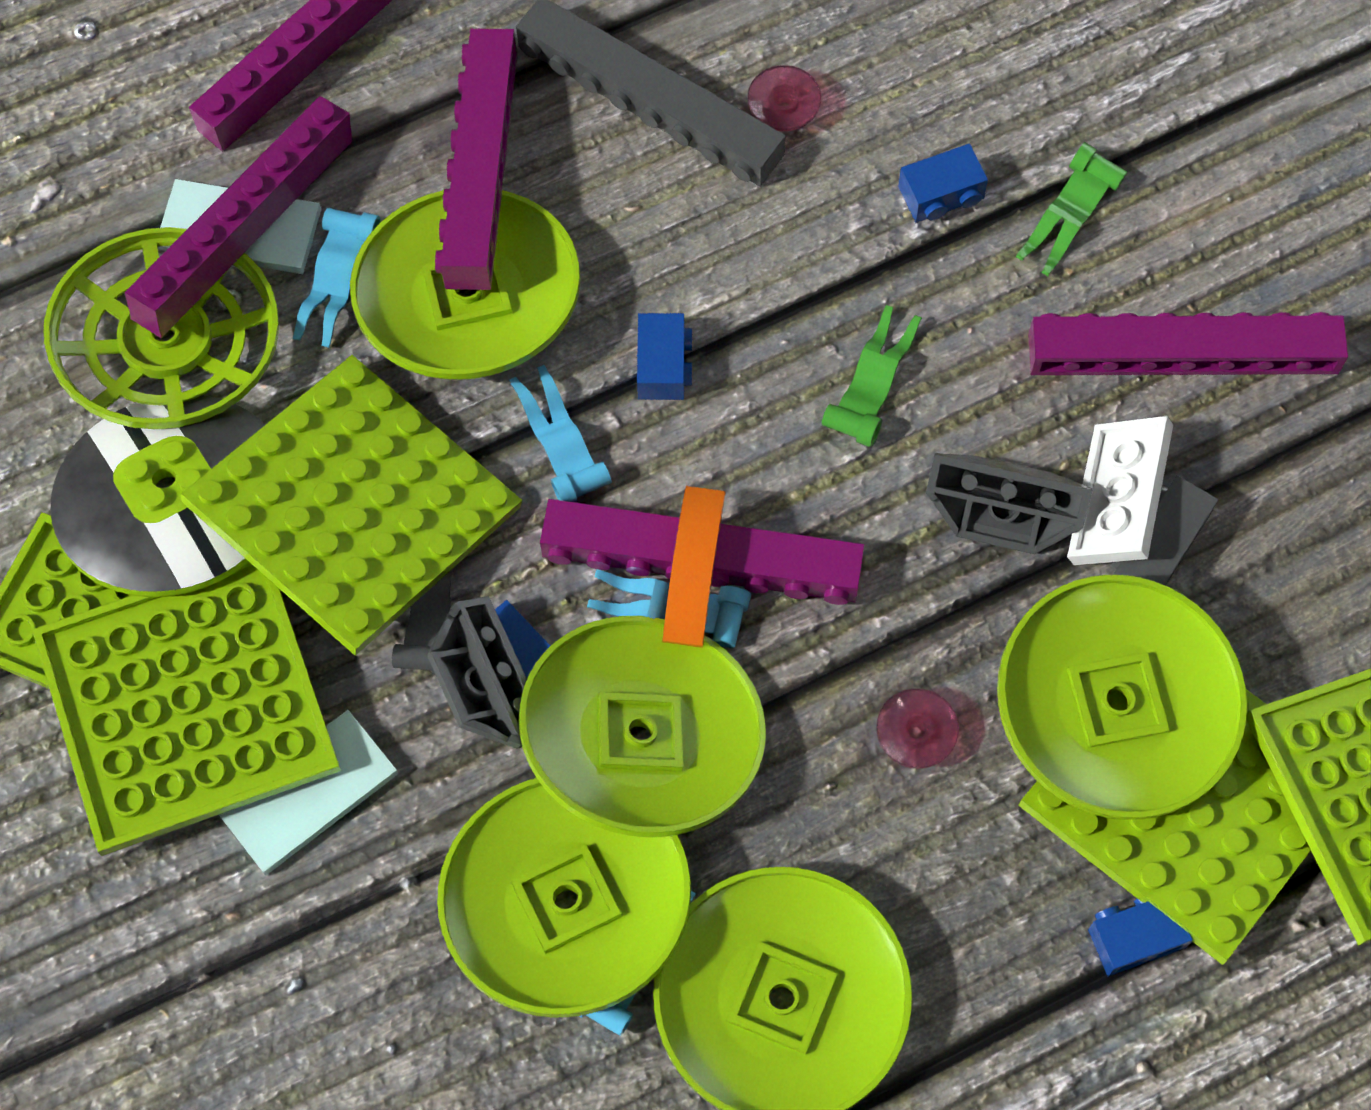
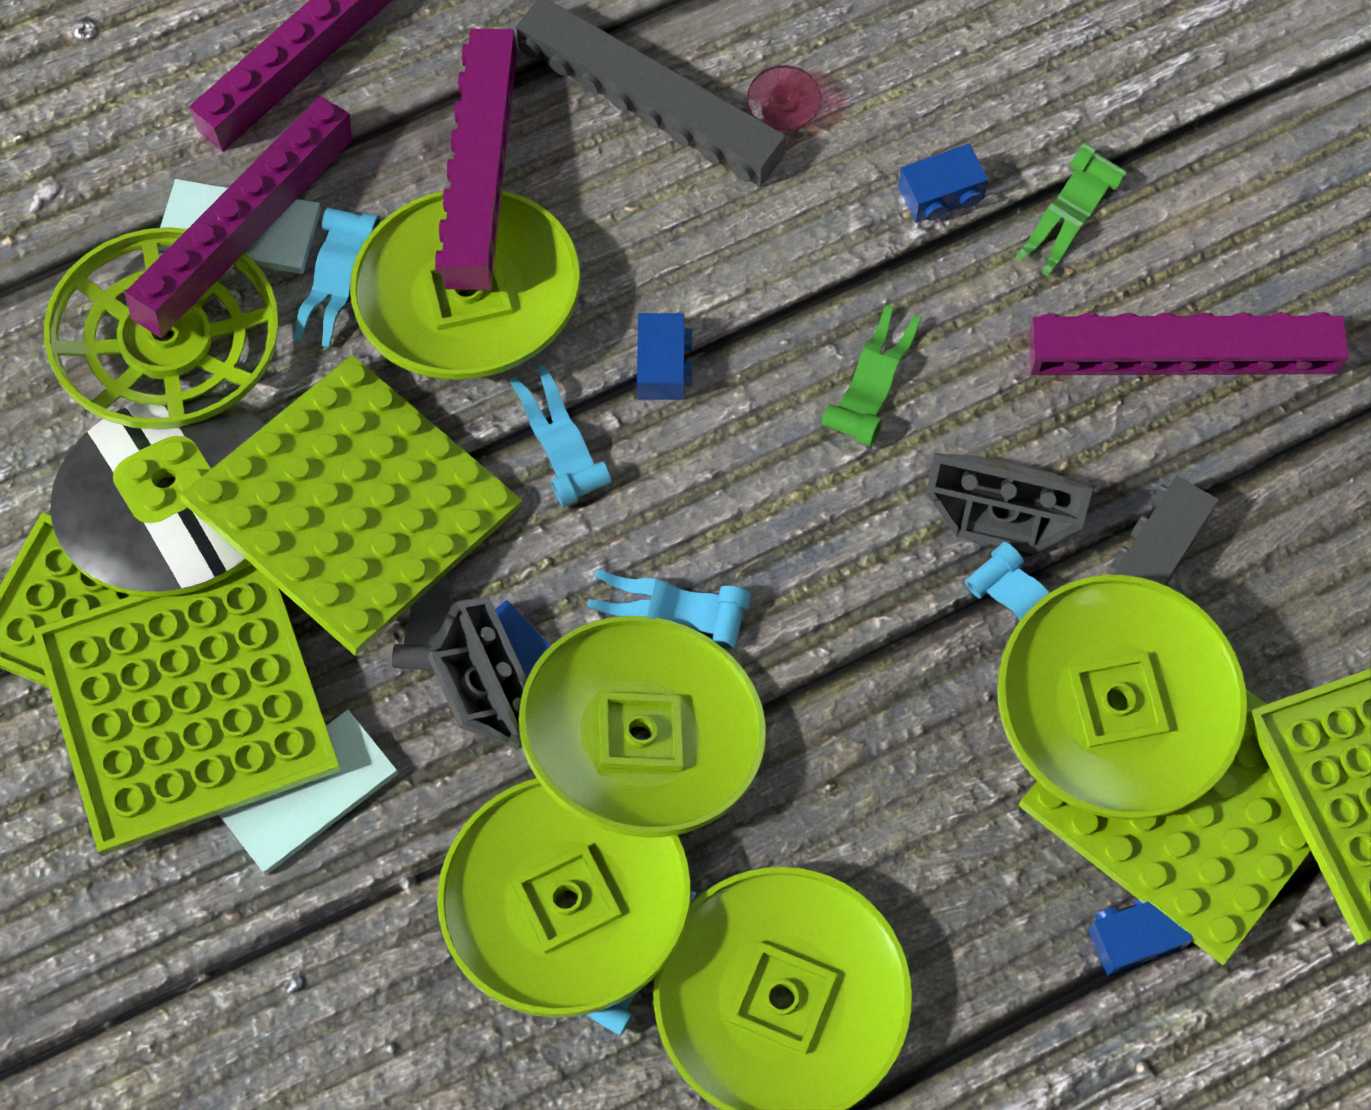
magenta brick [540,499,864,605] -> none
orange slope [662,486,726,648] -> none
clear pink dish [876,689,959,769] -> none
white plate [1067,416,1173,565] -> none
none -> medium azure flag [965,542,1049,620]

